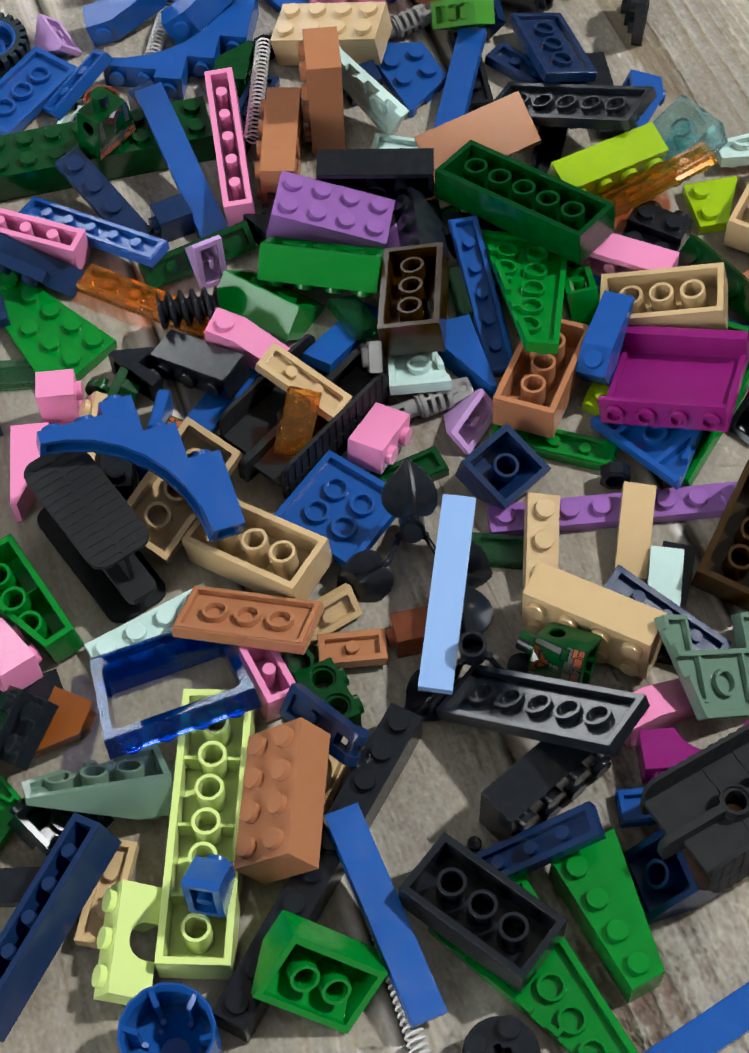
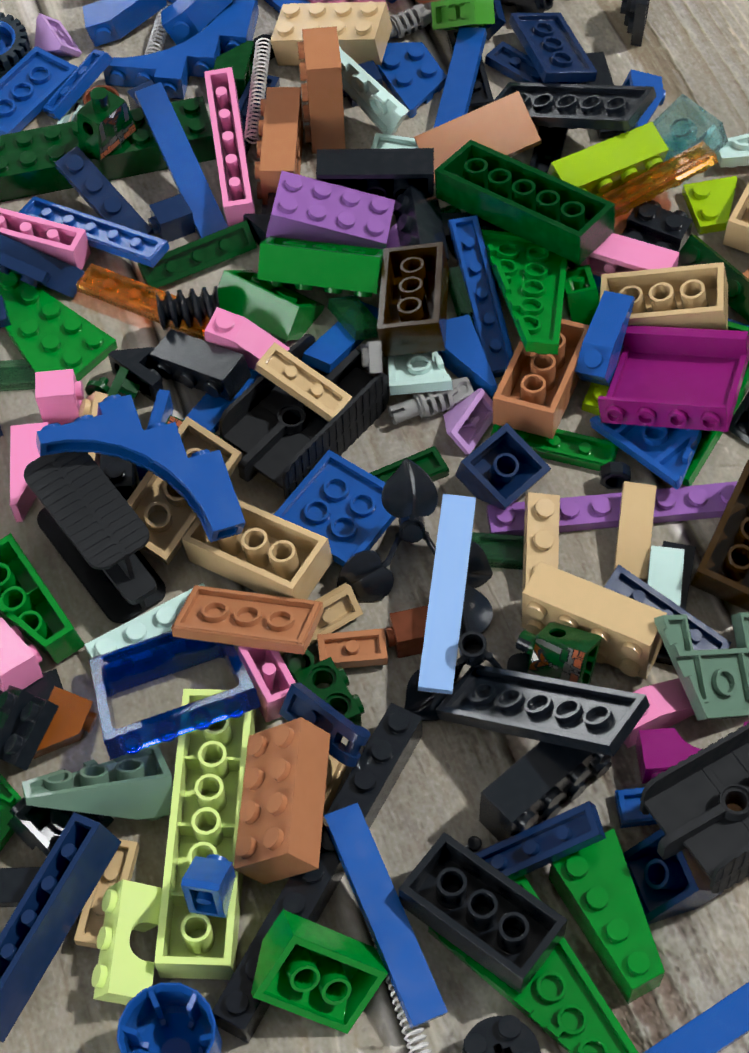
lavender slope [184,235,227,289] -> none
clear orange slope [273,386,322,457] -> none
bright pink brick [347,402,412,475] -> none

